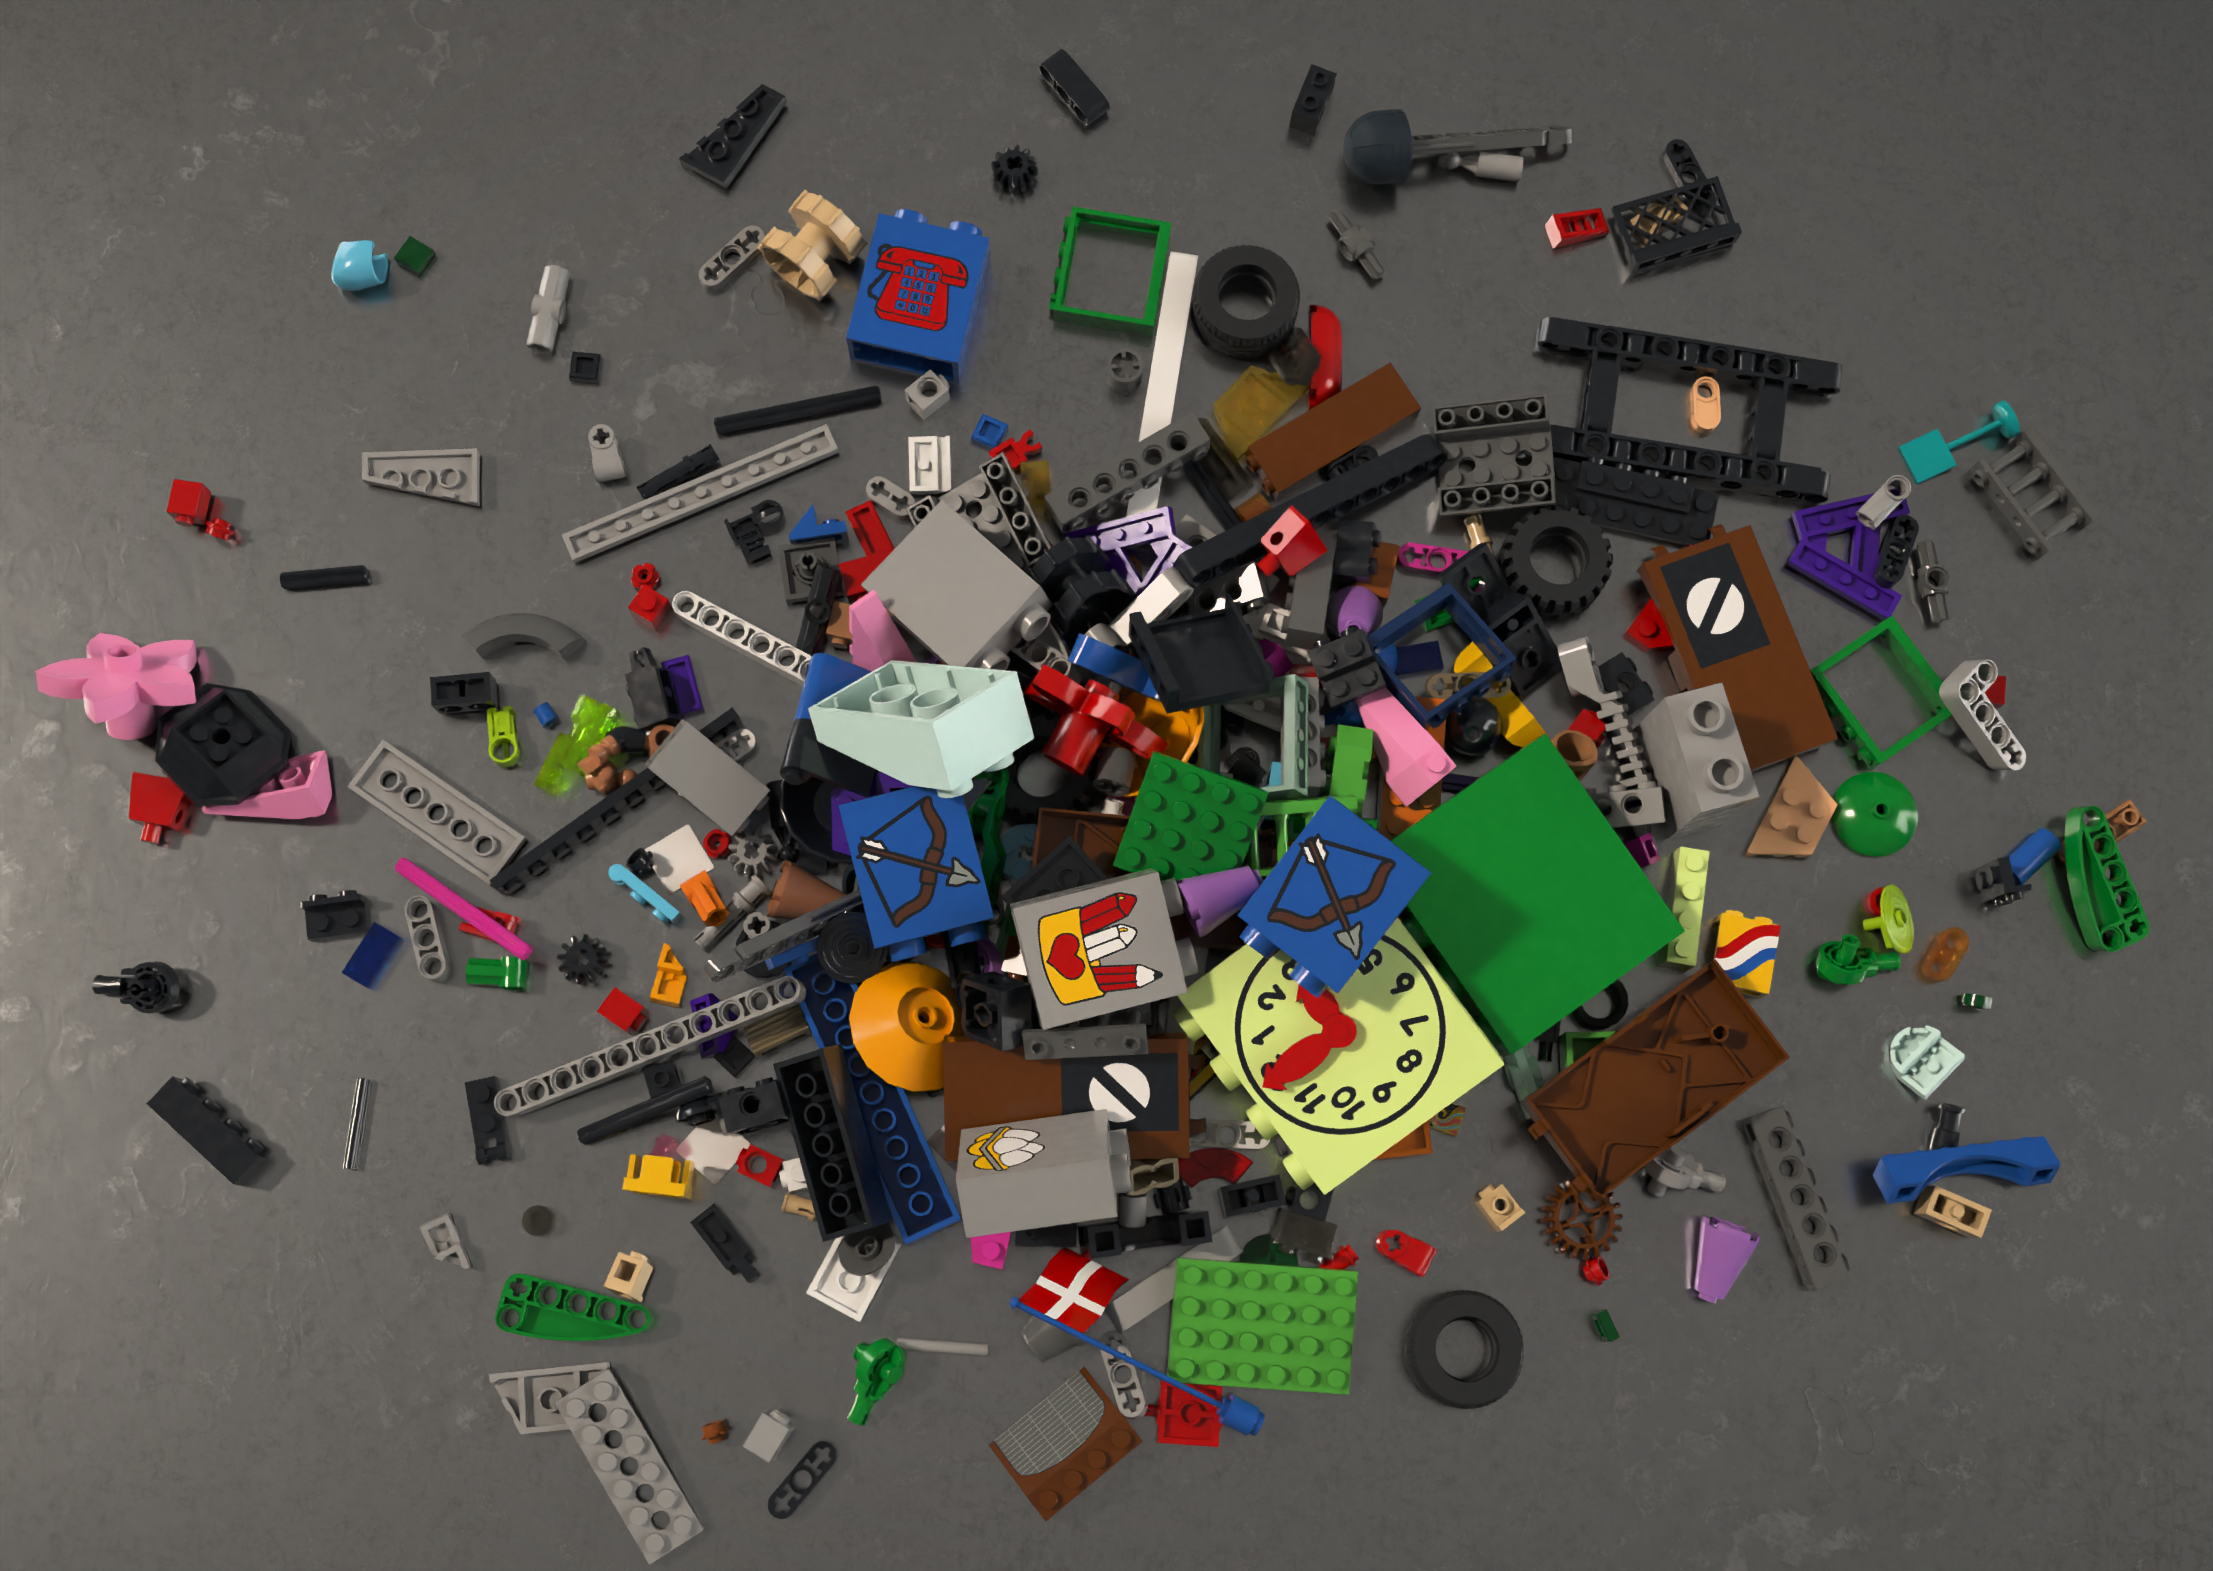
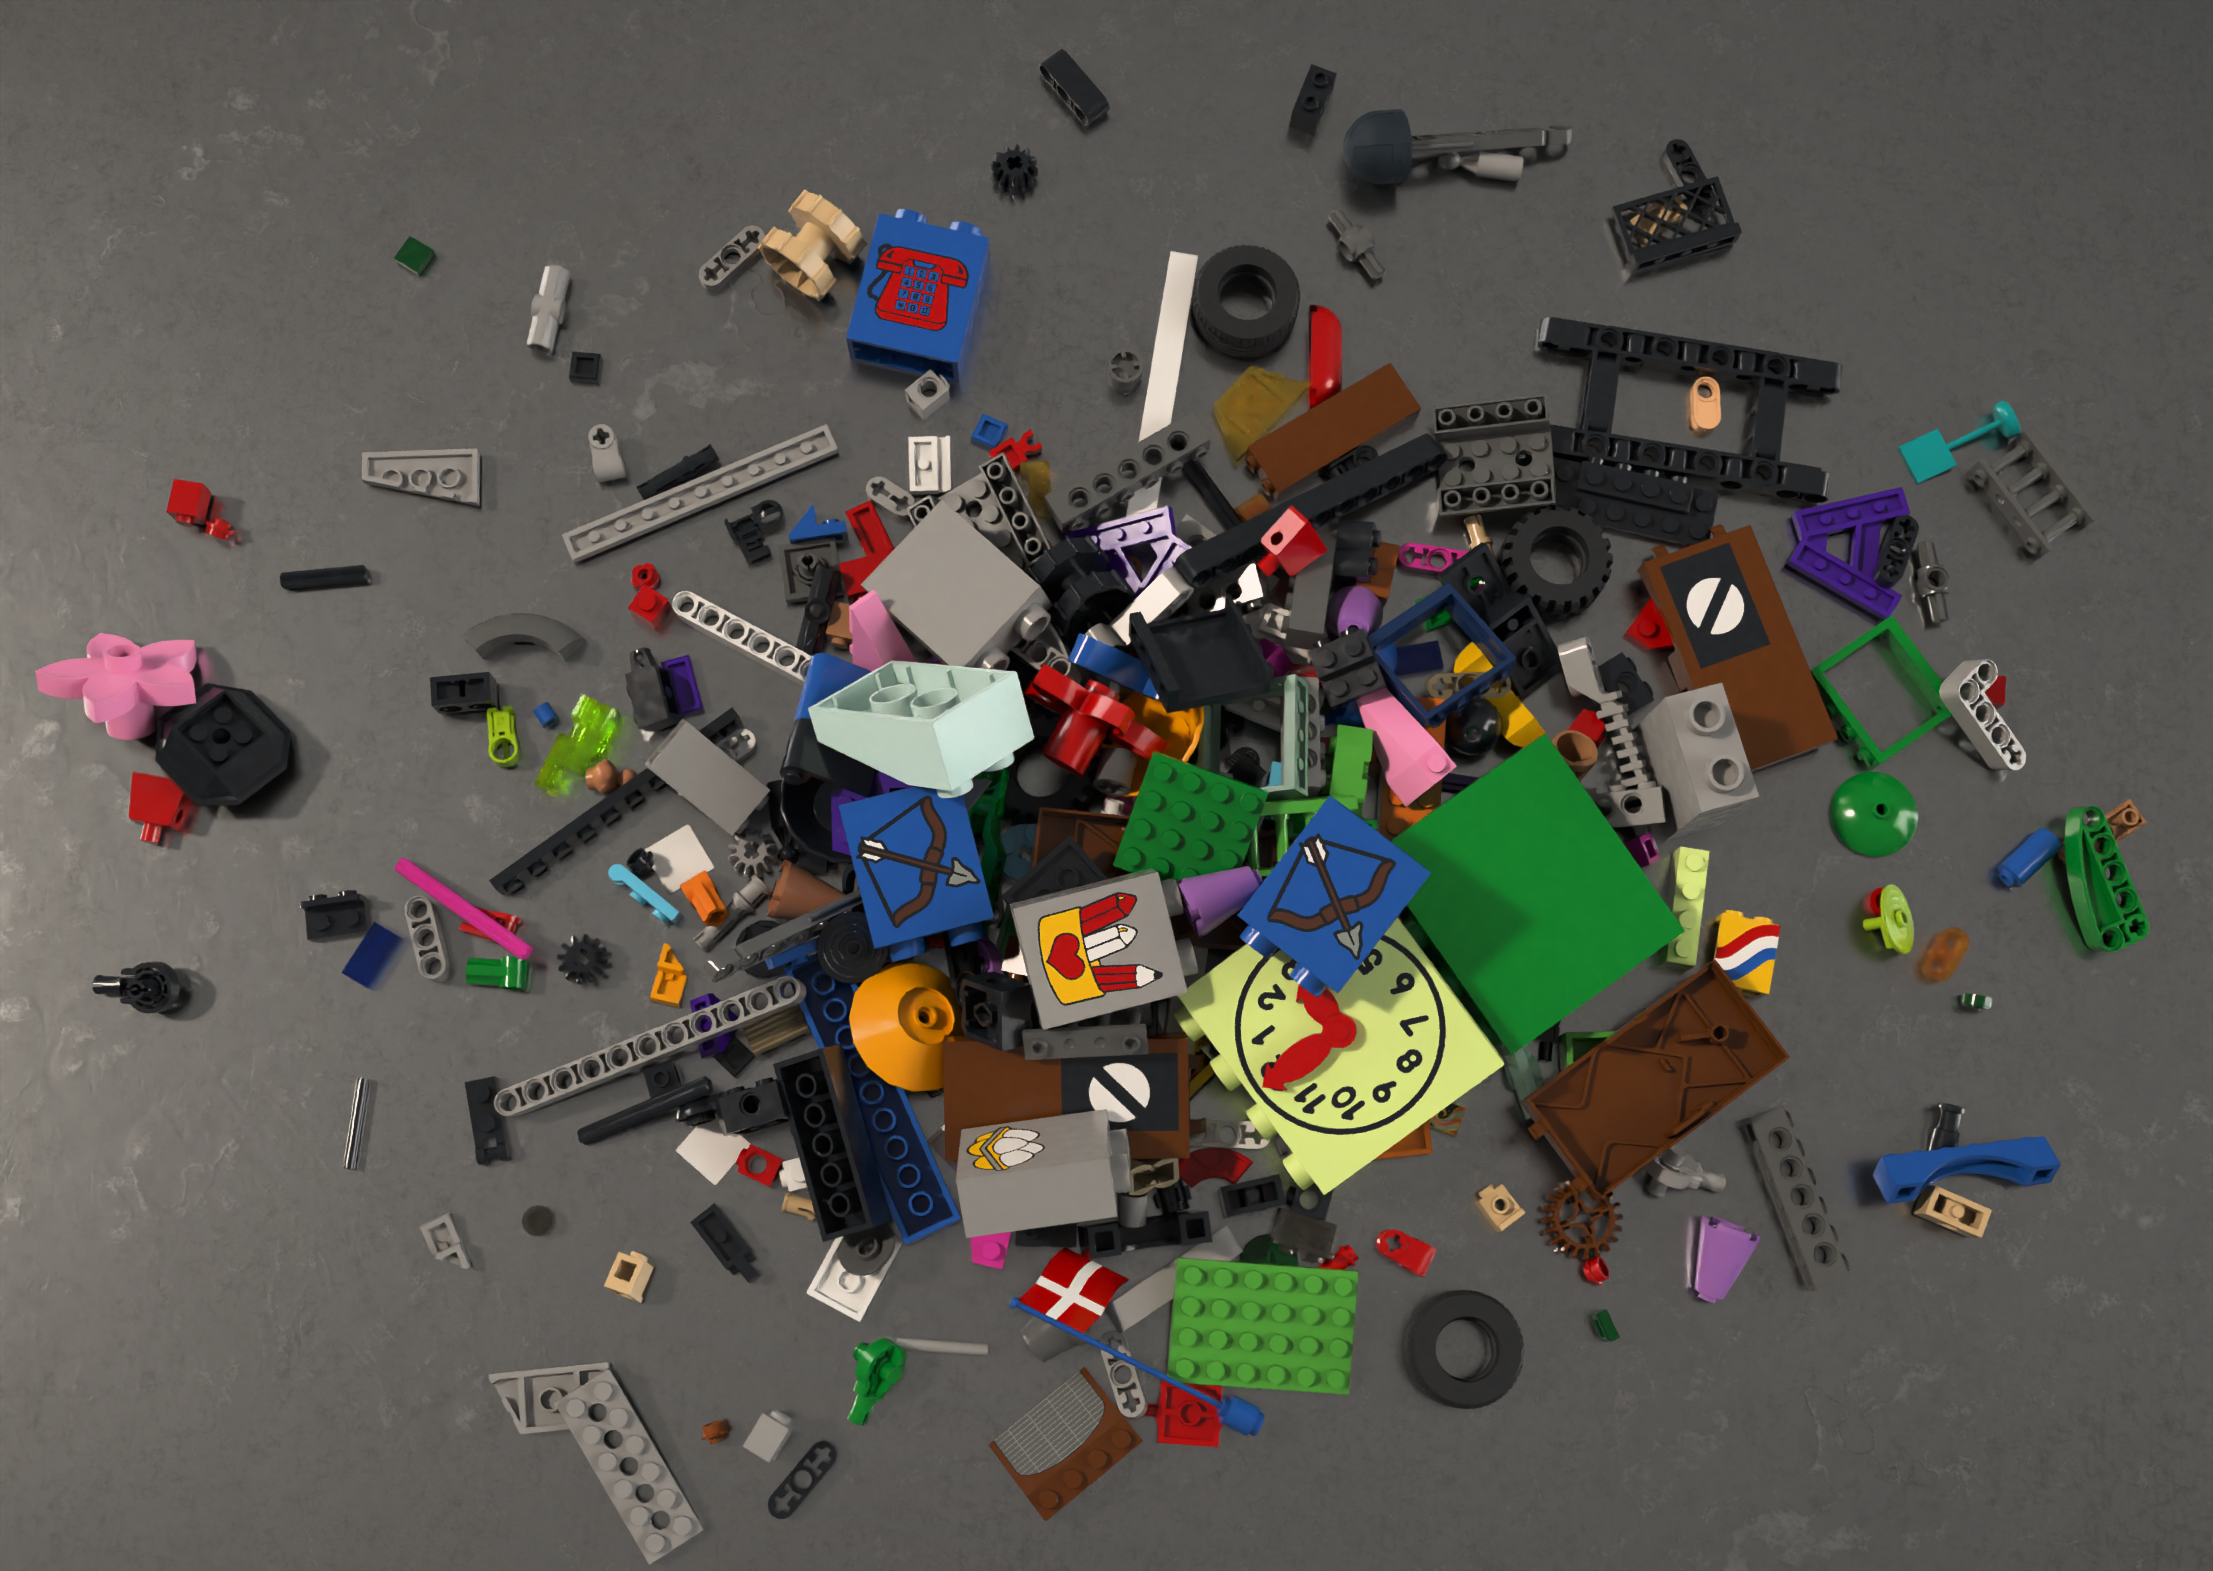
black brick [146,1076,268,1186] -> none
bright pink wedge [201,750,332,819] -> none
medium azure piece [331,240,388,291] -> none
light grey plate [347,740,527,887] -> none
green beam [495,1273,655,1341] -> none
nougat piece [577,724,674,775] -> none
red brick [597,987,648,1035] -> none
yellow panel [622,1154,695,1200] -> none
clear pink pin [649,1134,677,1157] -> none
black wing [679,84,787,188] -> none
red plate [703,829,732,858] -> none
black axle [714,386,881,434] -> none
light grey bush [743,912,773,939] -> none
green window [1049,206,1172,337] -> none
clear smoke slope [1198,418,1254,502] -> none
clear smoke bracket [1265,326,1321,386] -> none
red slope [1545,208,1610,248] -> none
black tyre [1572,979,1629,1030] -> none
light nougat wing [1745,756,1837,857] -> none
green pin [1816,934,1901,985] -> none
light grey piece [1855,475,1911,530] -> none
light aqua slope [1890,1026,1965,1100] -> none
black bracket [1975,857,2032,906] -> none

